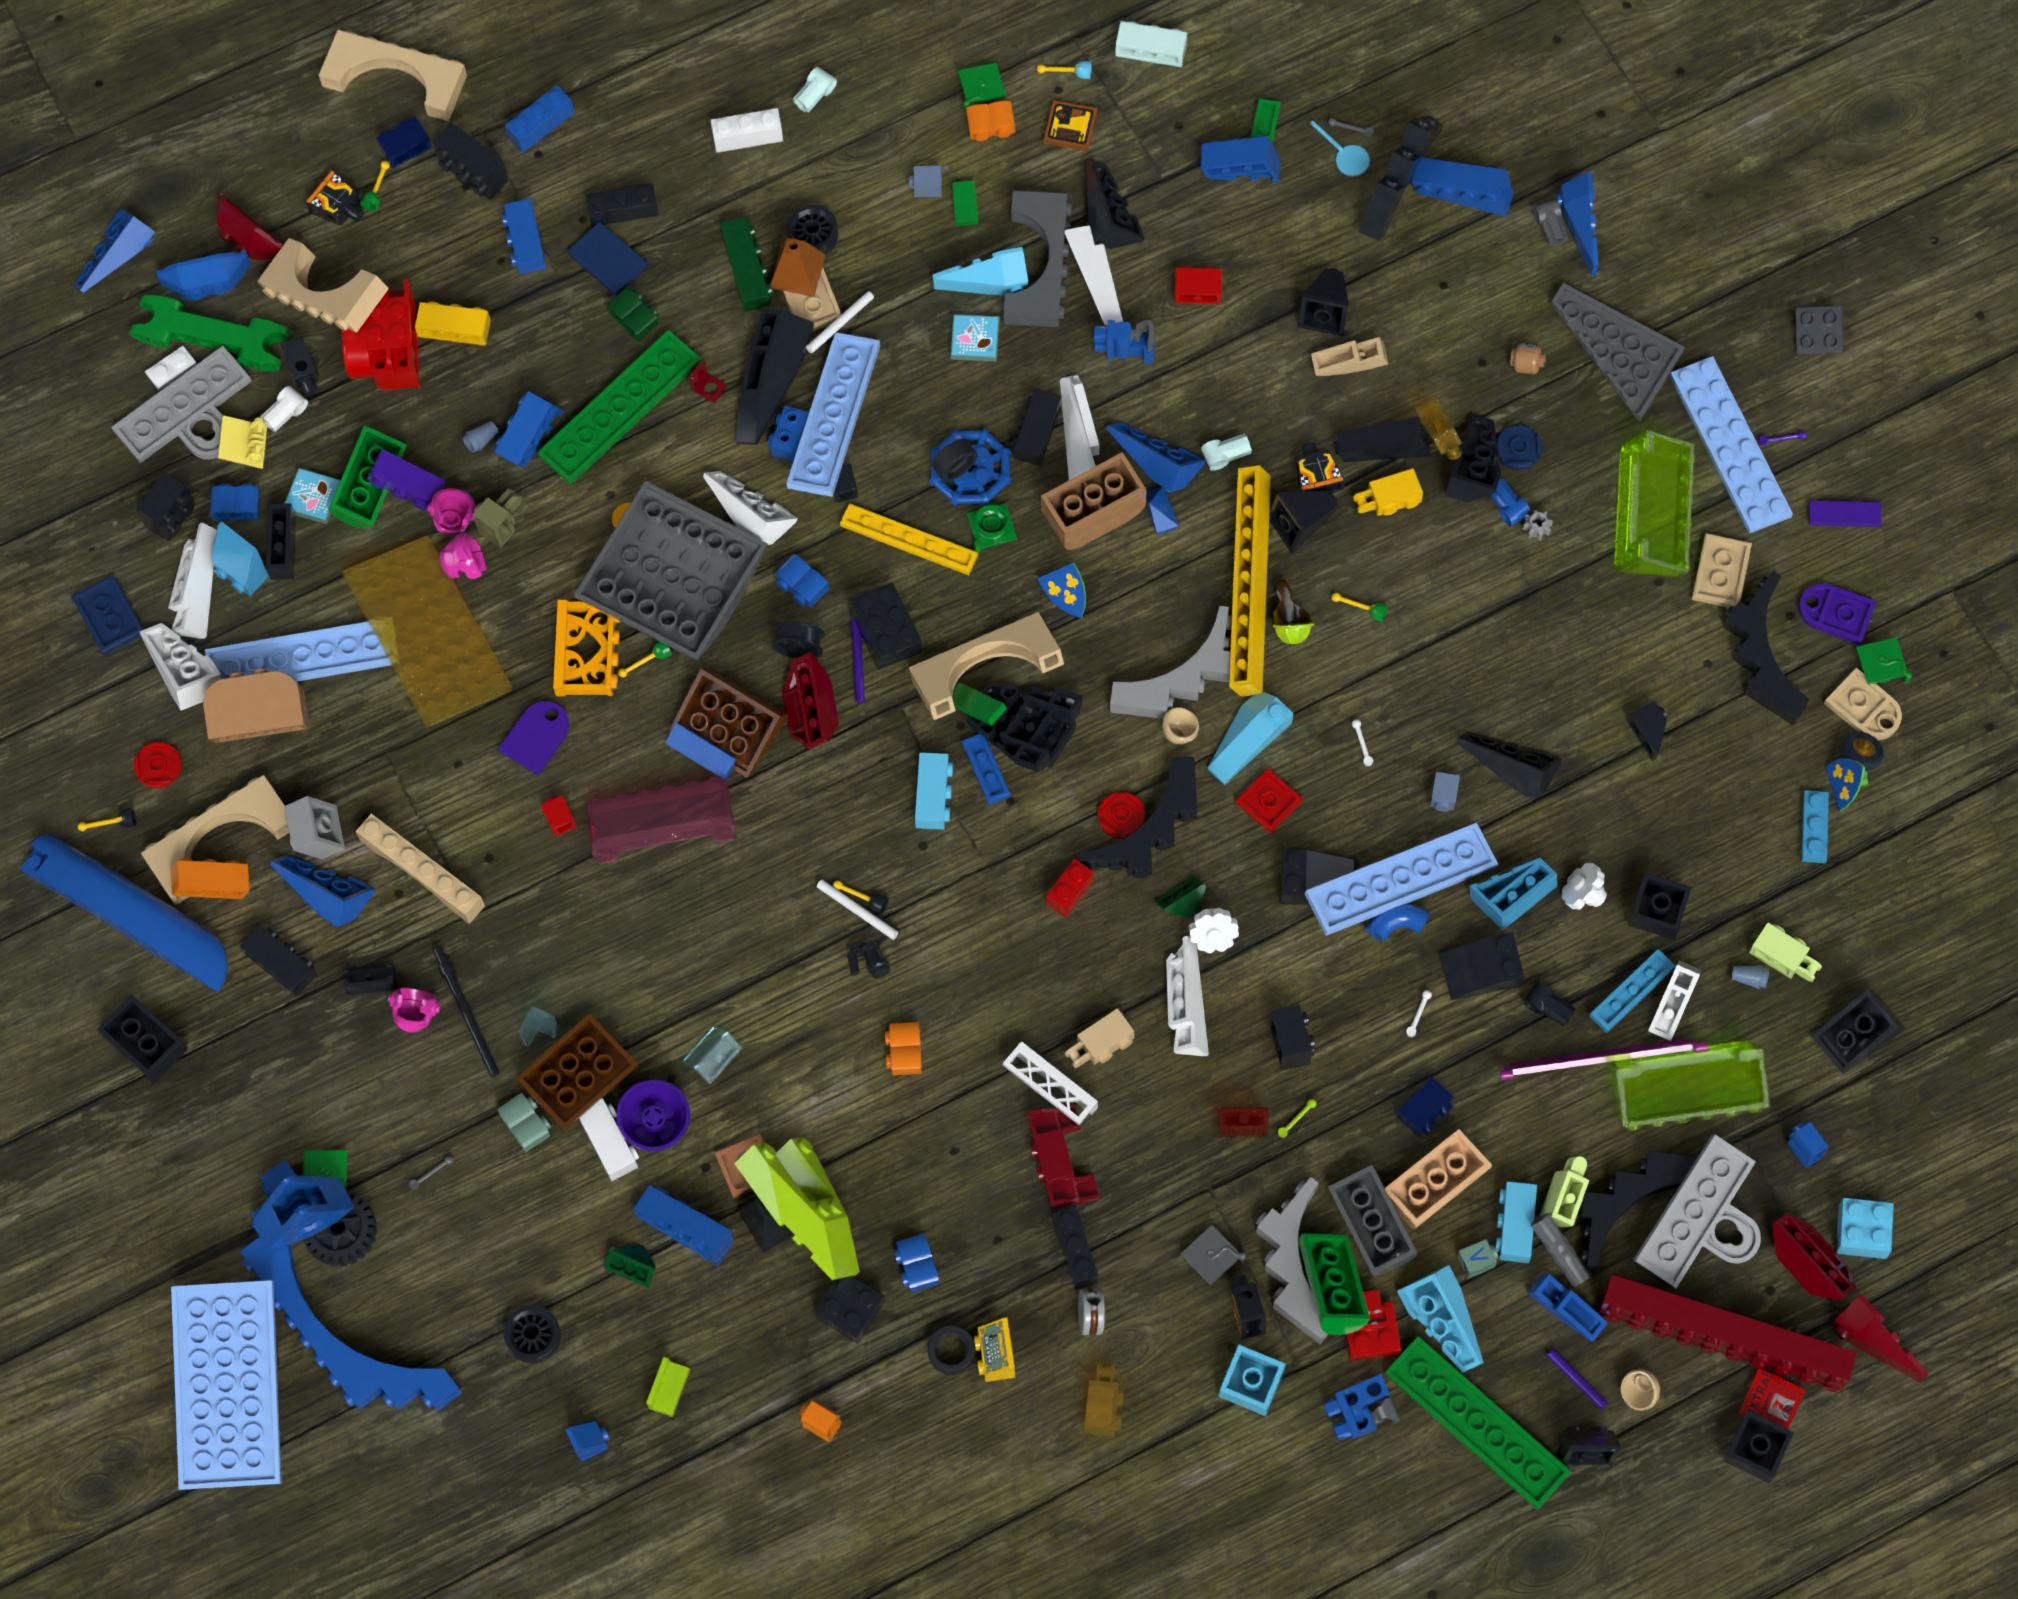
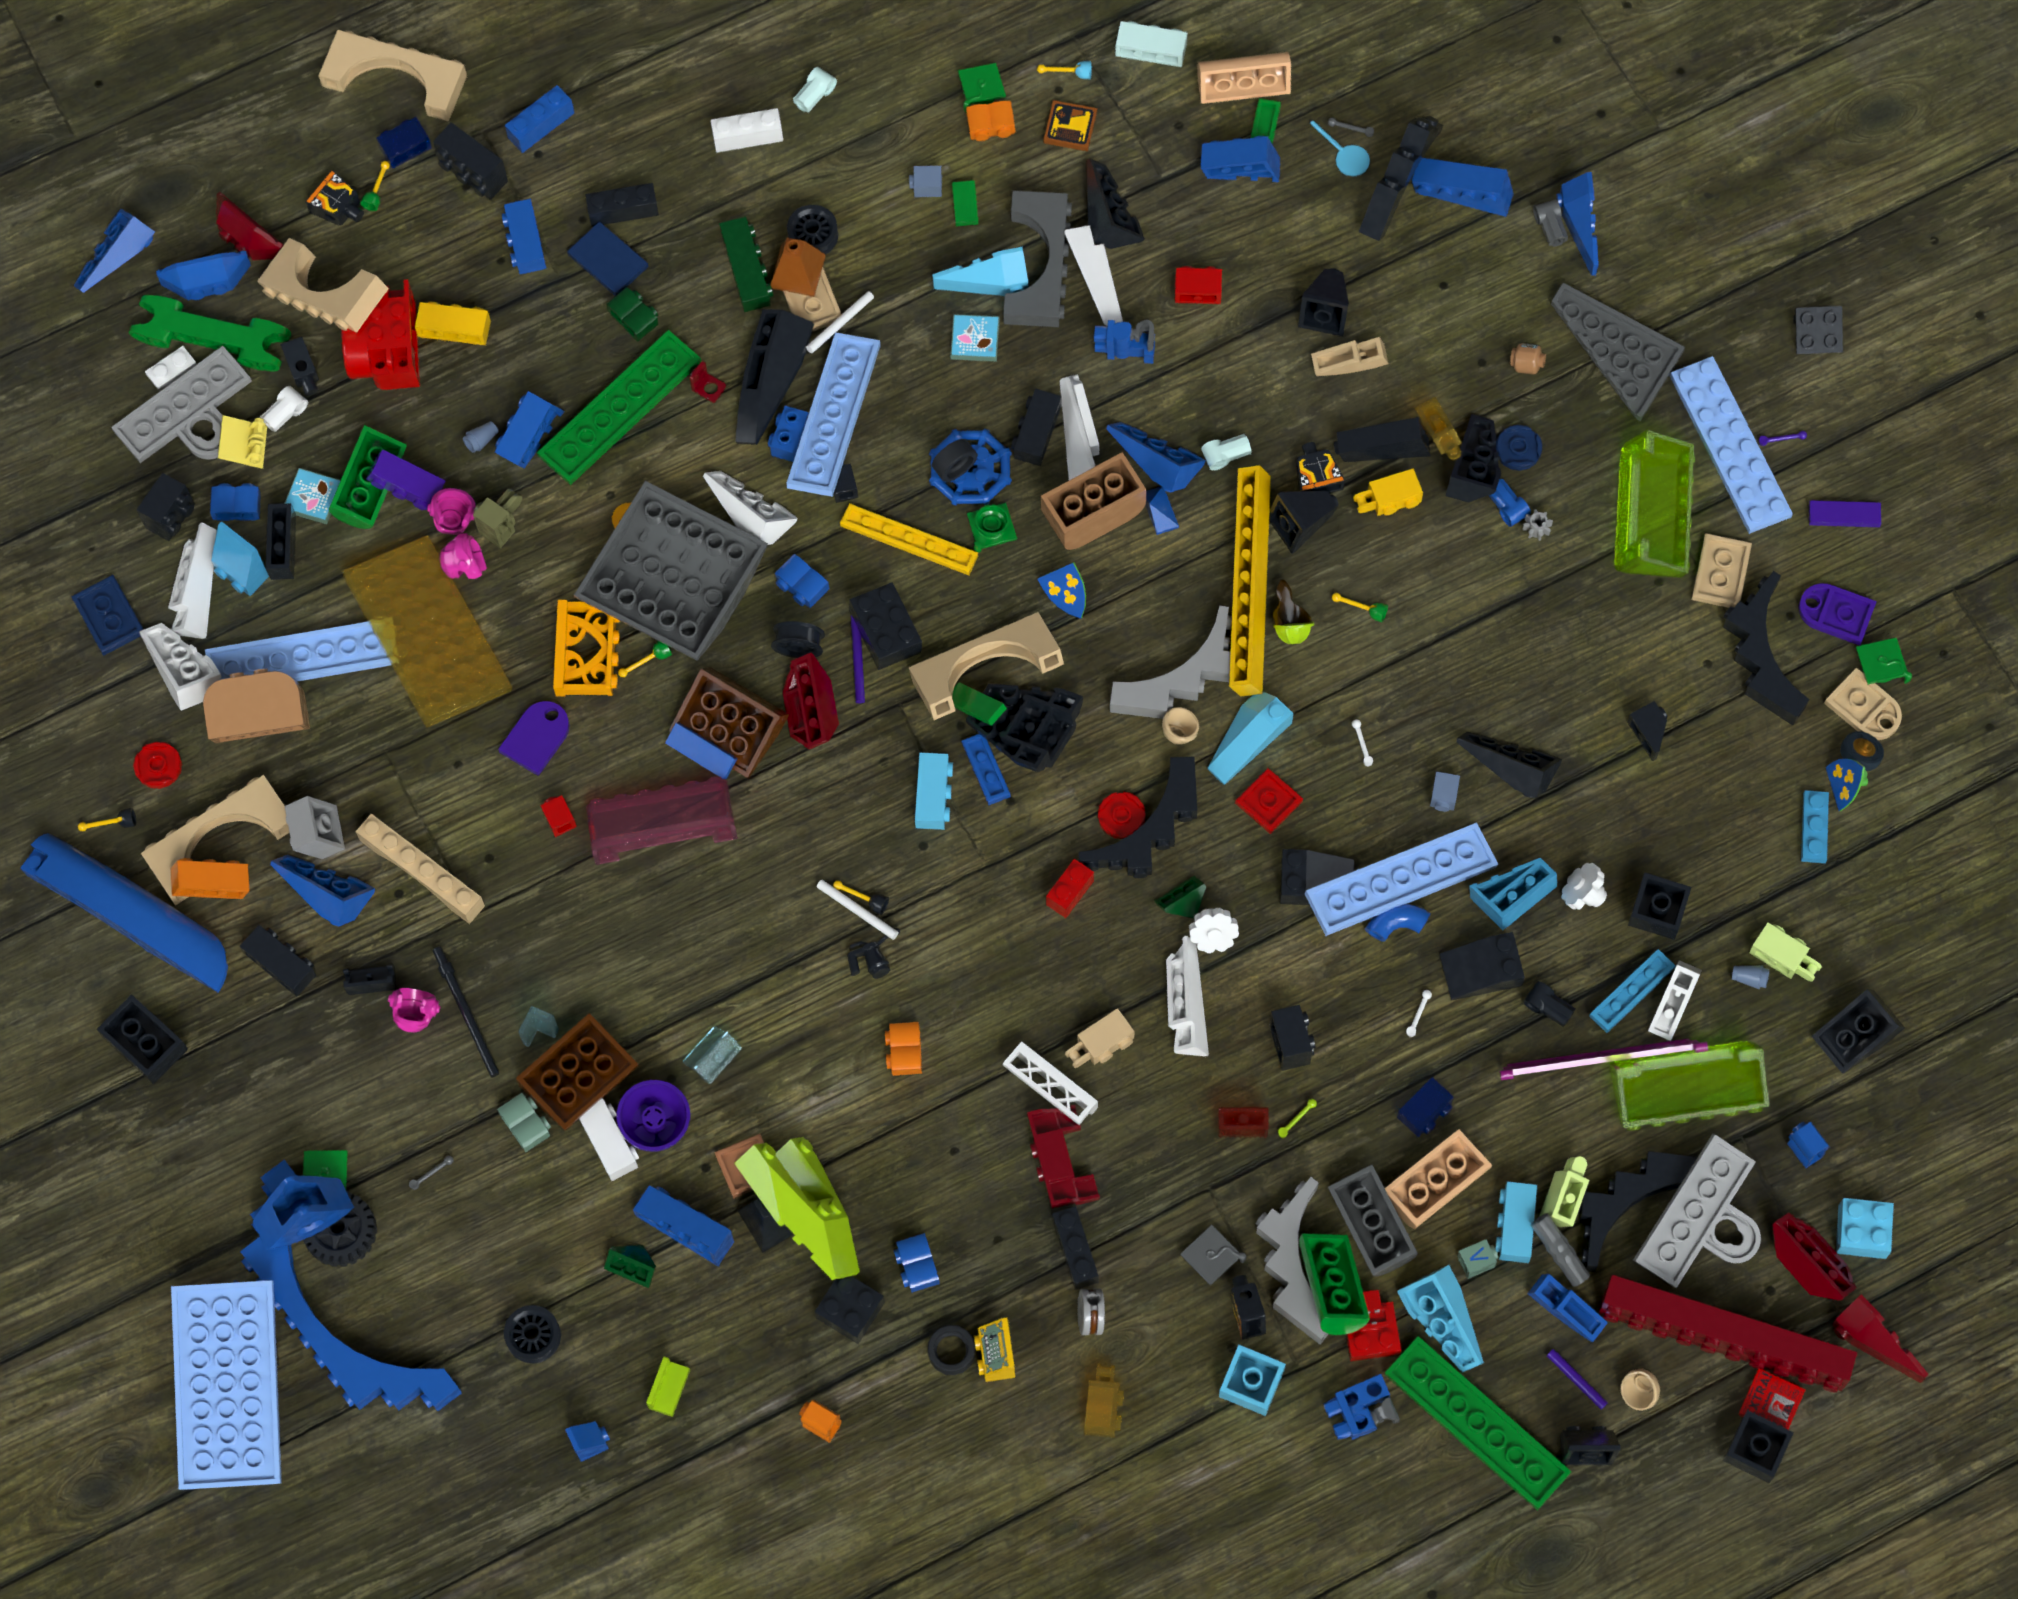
none -> light nougat brick [1197,52,1291,104]

